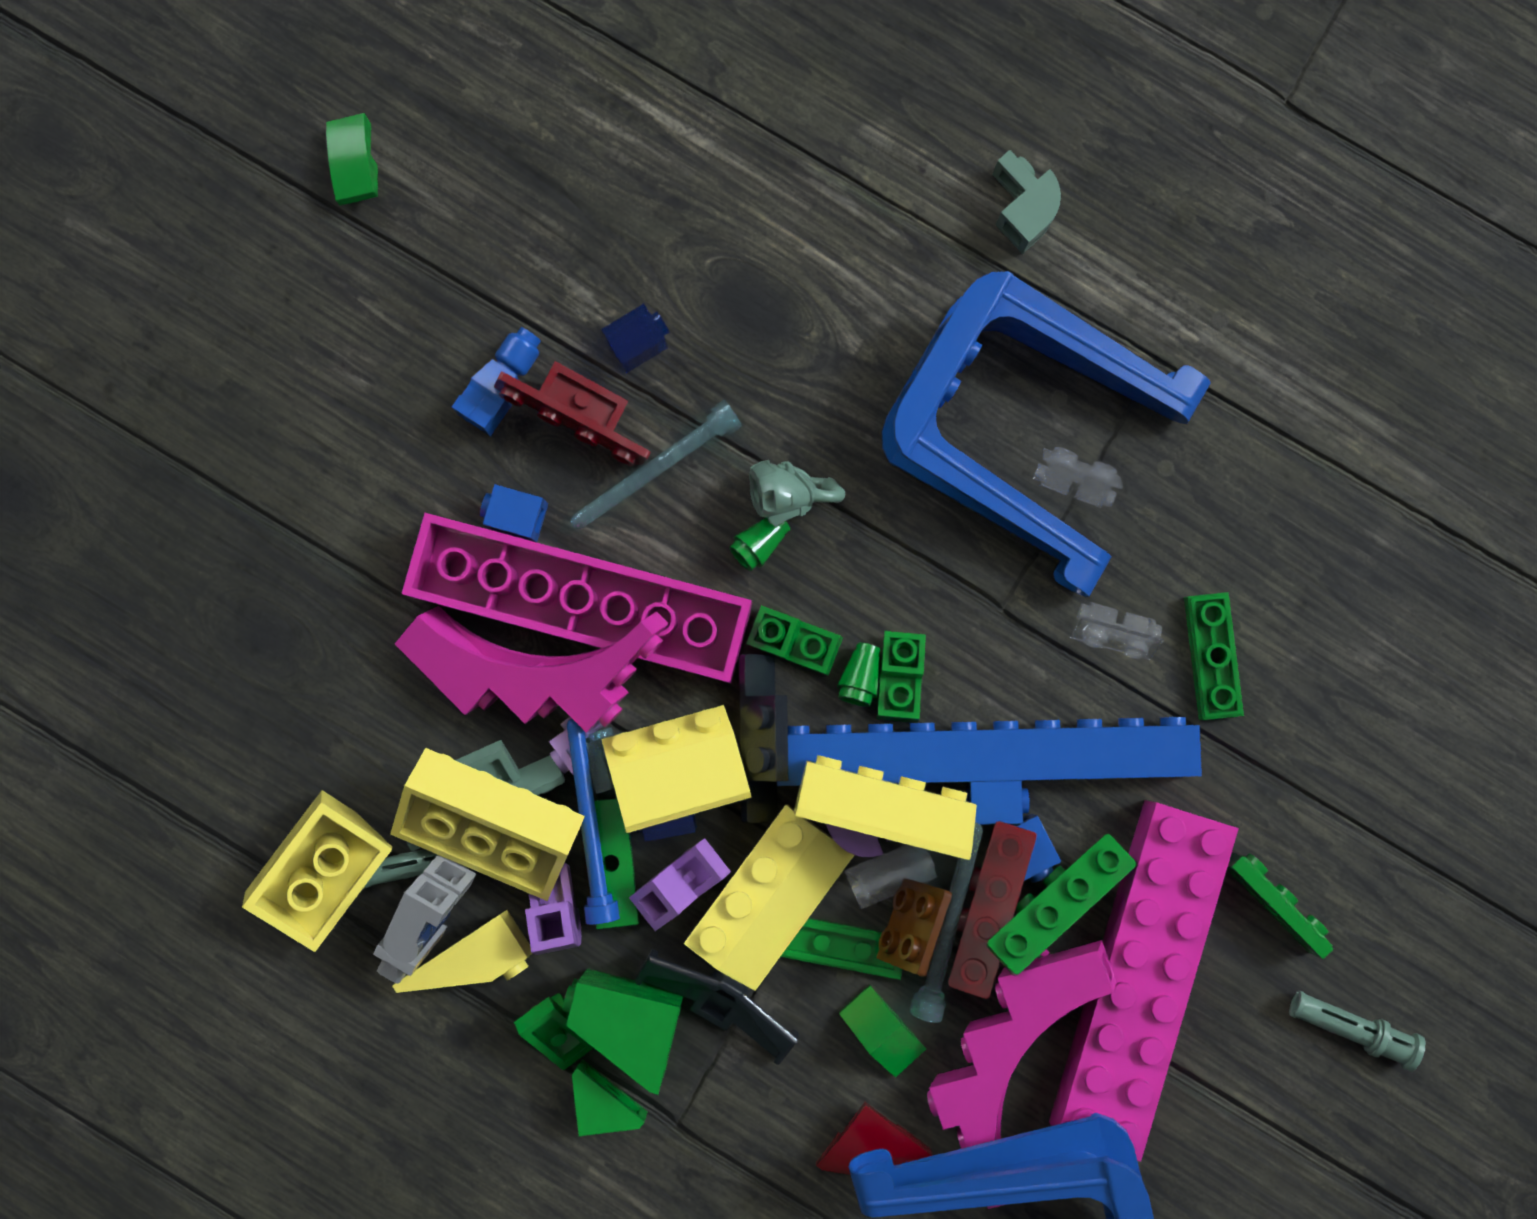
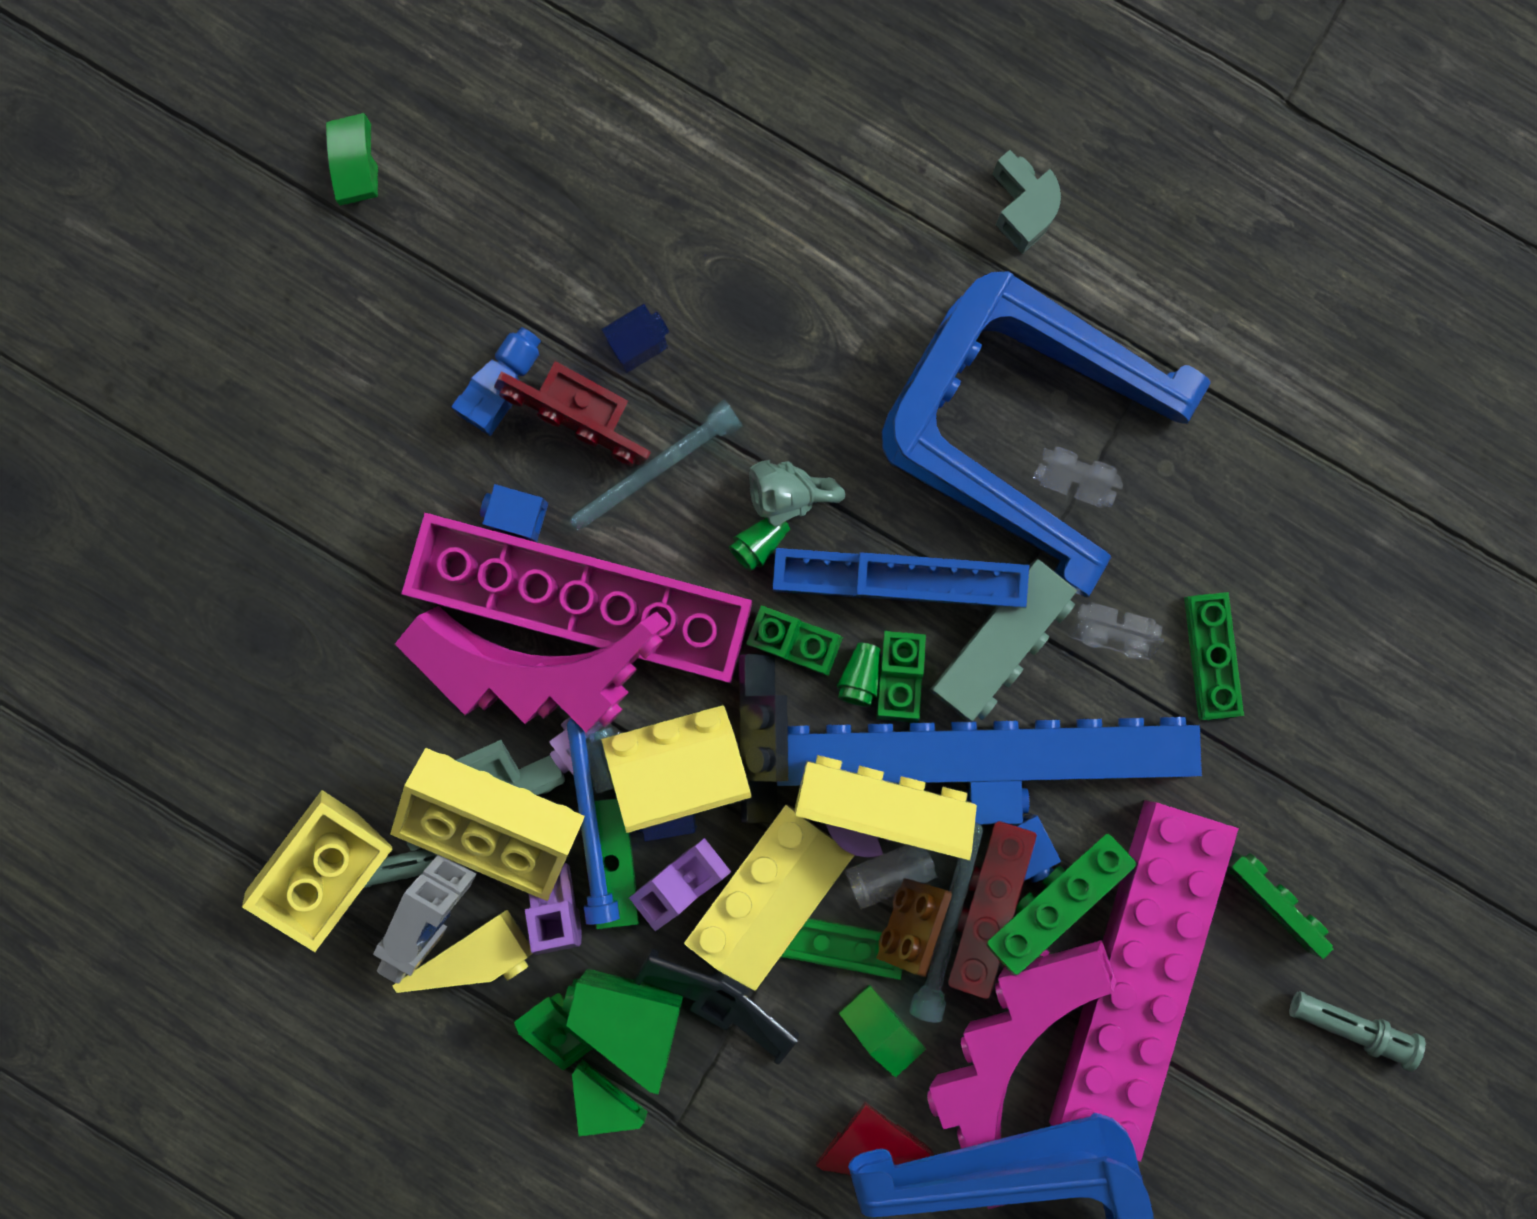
none -> blue slope [773,548,1029,608]
none -> sand green brick [929,559,1078,722]

